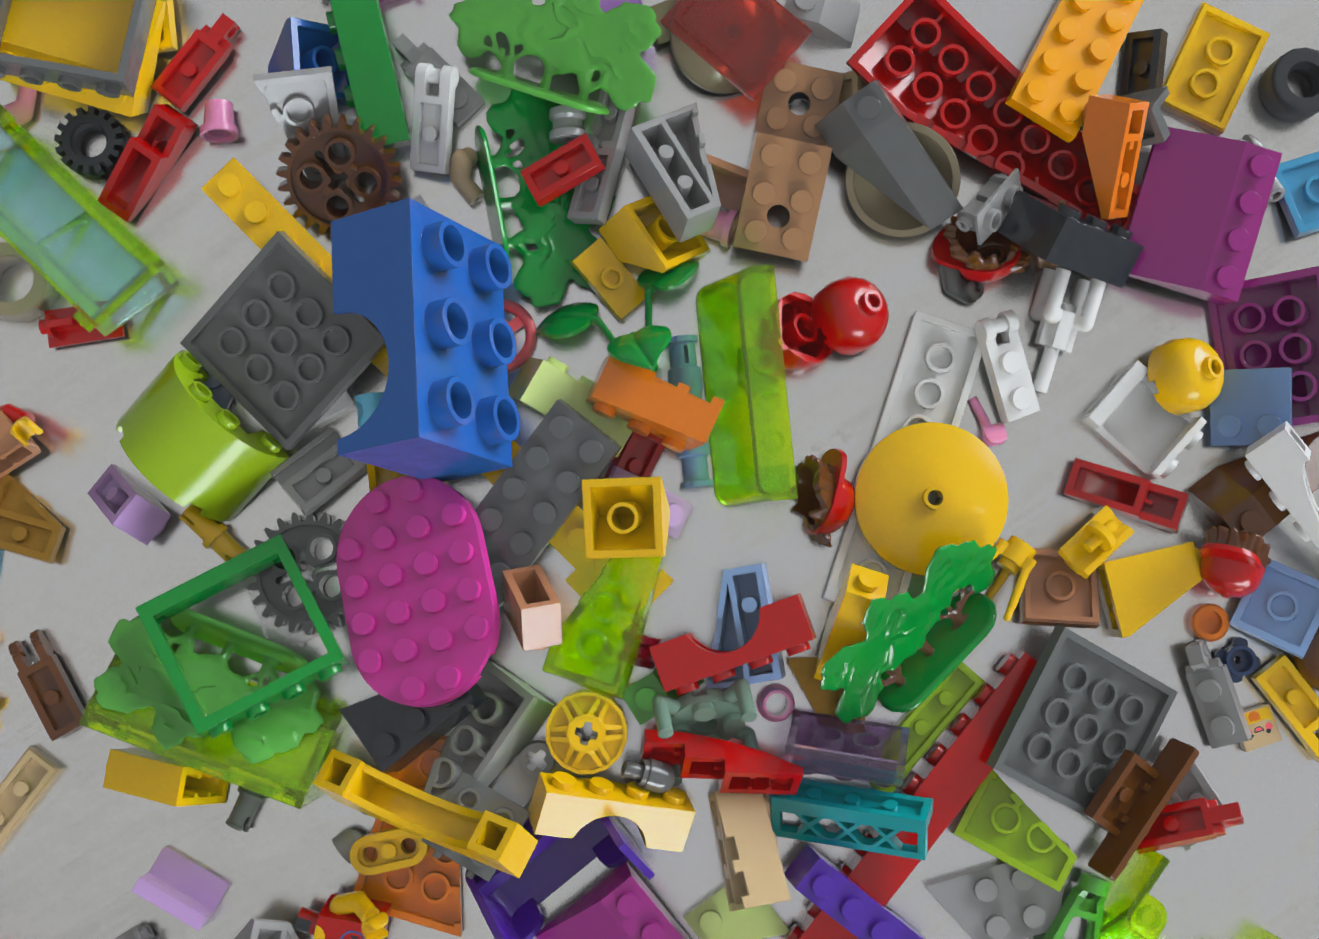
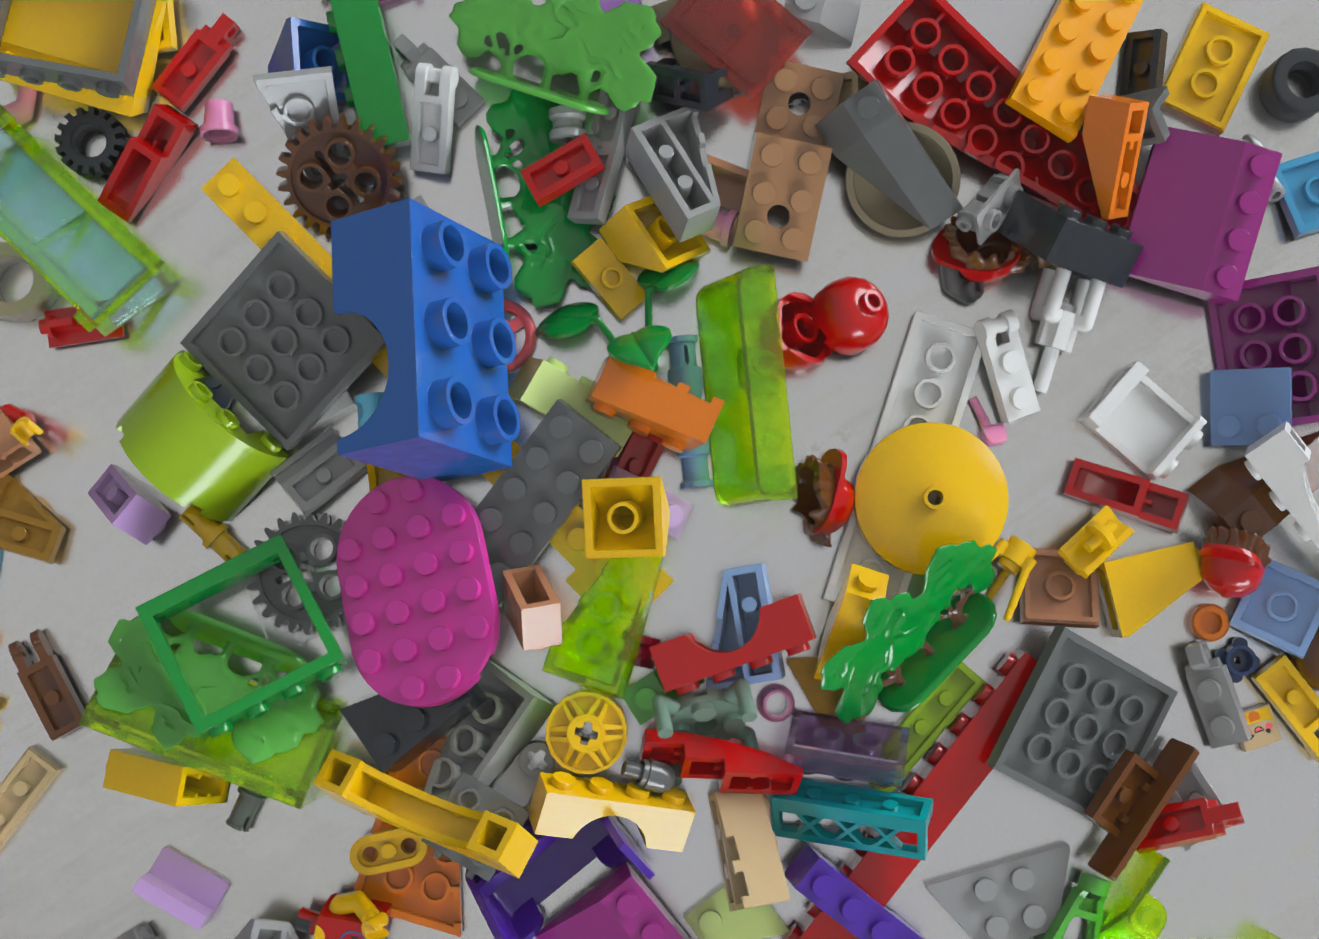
light grey hinge [332,829,363,864] -> none
tan arm [450,147,484,205] -> none
lime wing [954,769,1077,893] -> none
yellow cylinder [1147,337,1224,416] -> none
none -> black hinge [646,58,734,112]

